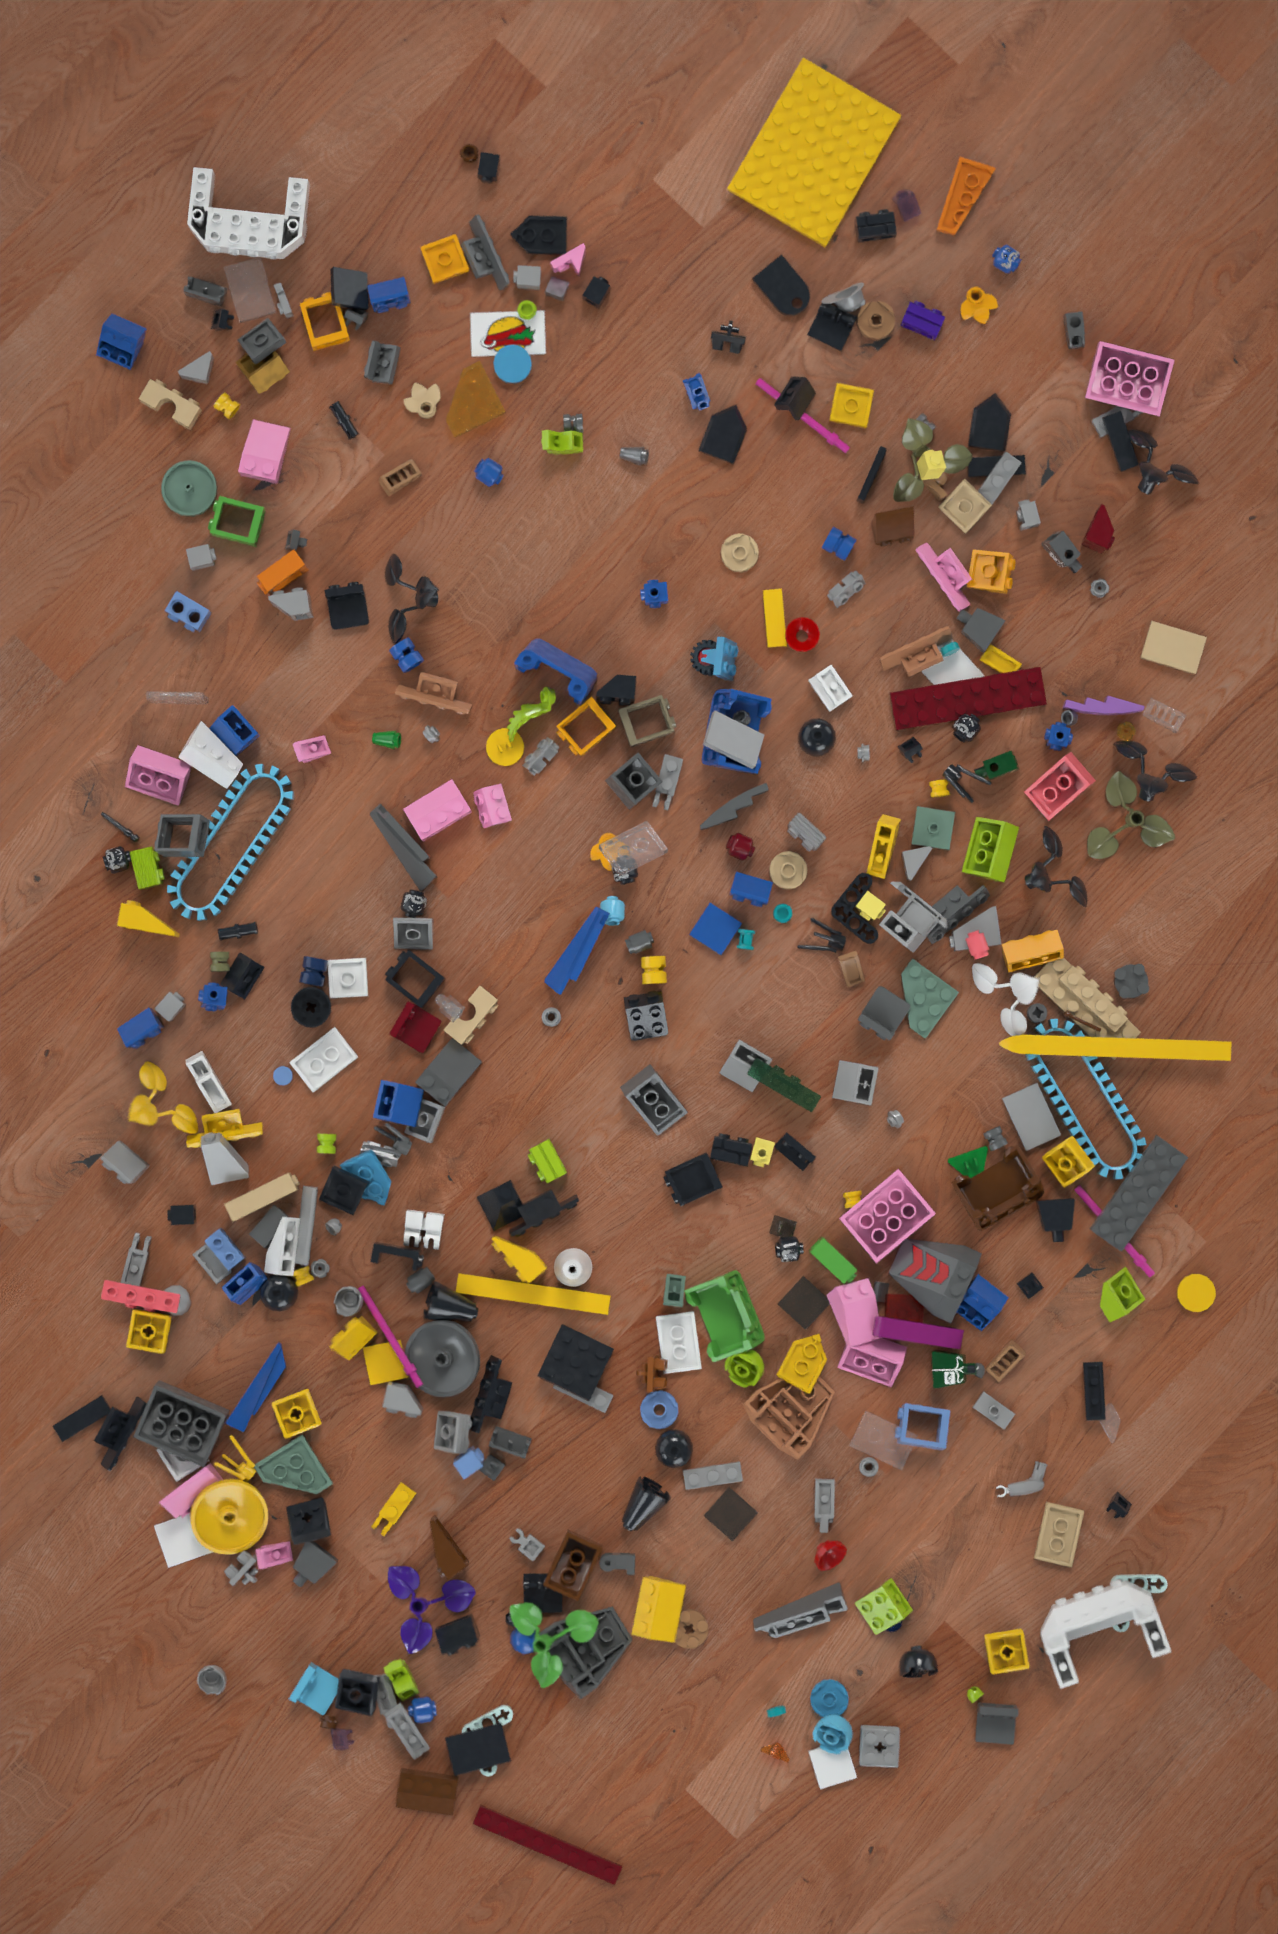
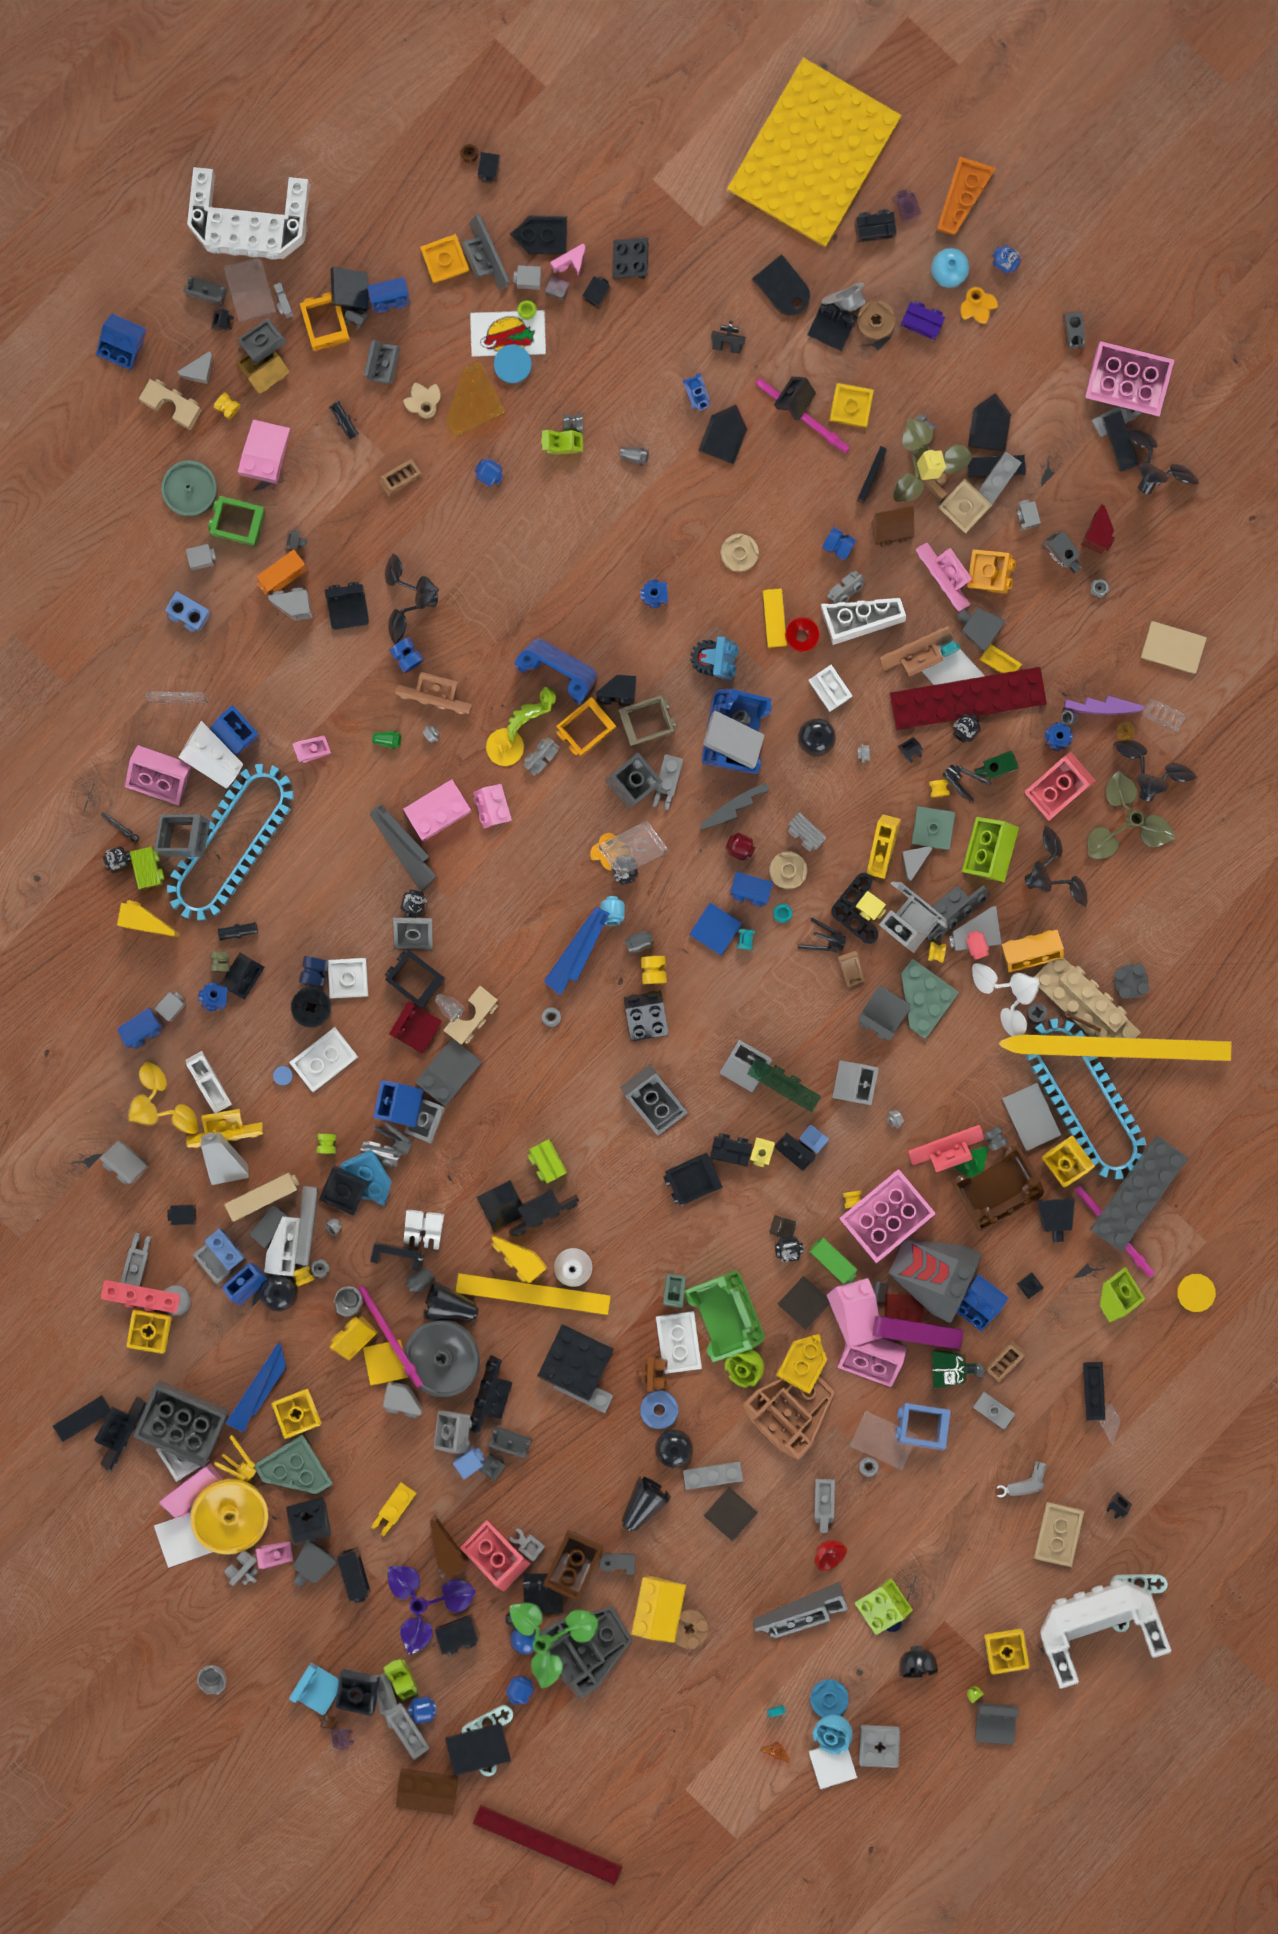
none -> black window [337,1547,371,1604]
none -> coral slope [460,1520,531,1592]
none -> blue head [506,1675,534,1706]
none -> black hinge [612,237,649,279]
none -> medium blue panel [799,1125,829,1154]
none -> white wedge [821,598,906,645]
none -> coral bracket [908,1125,984,1172]
none -> yellow wheel [927,942,946,963]
none -> medium azure cylinder [931,248,969,288]

